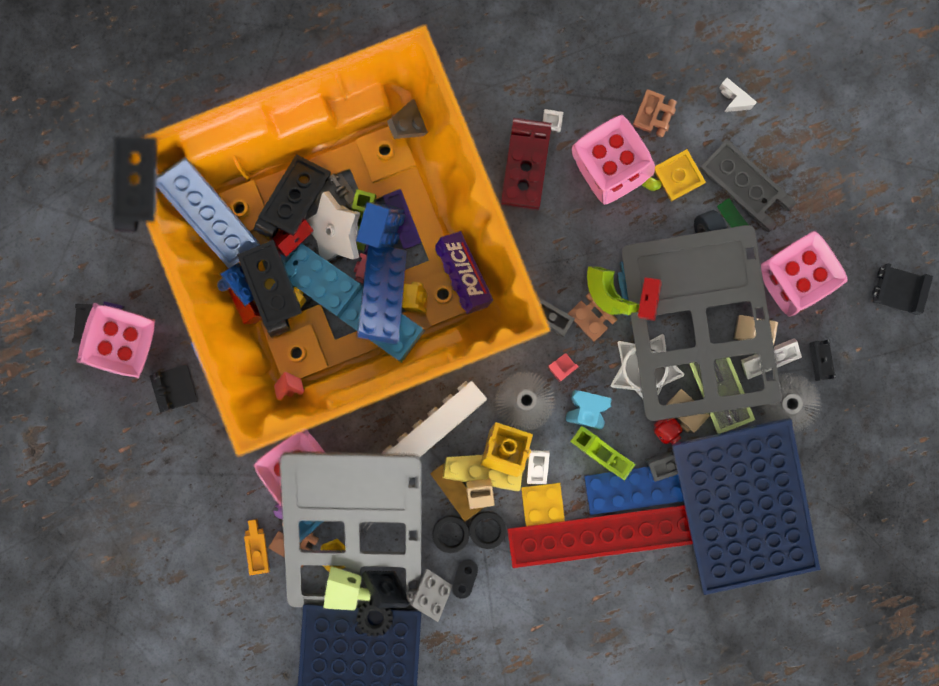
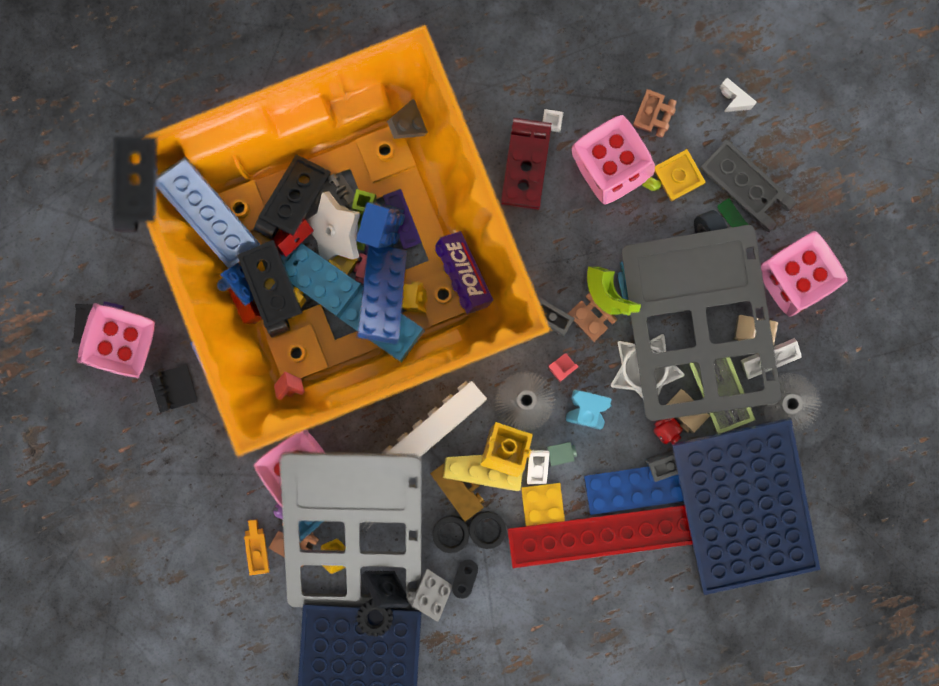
yellowish green torso [324,567,371,610] -> none
tan piece [466,478,495,509] -> none
lime arch [570,426,636,481] -> none
red piece [638,277,662,321] -> none
black hinge [809,339,836,381] -> none
black panel [872,263,933,315] -> none
none -> yellow panel [328,255,359,276]
none -> sand green brick [546,442,577,466]

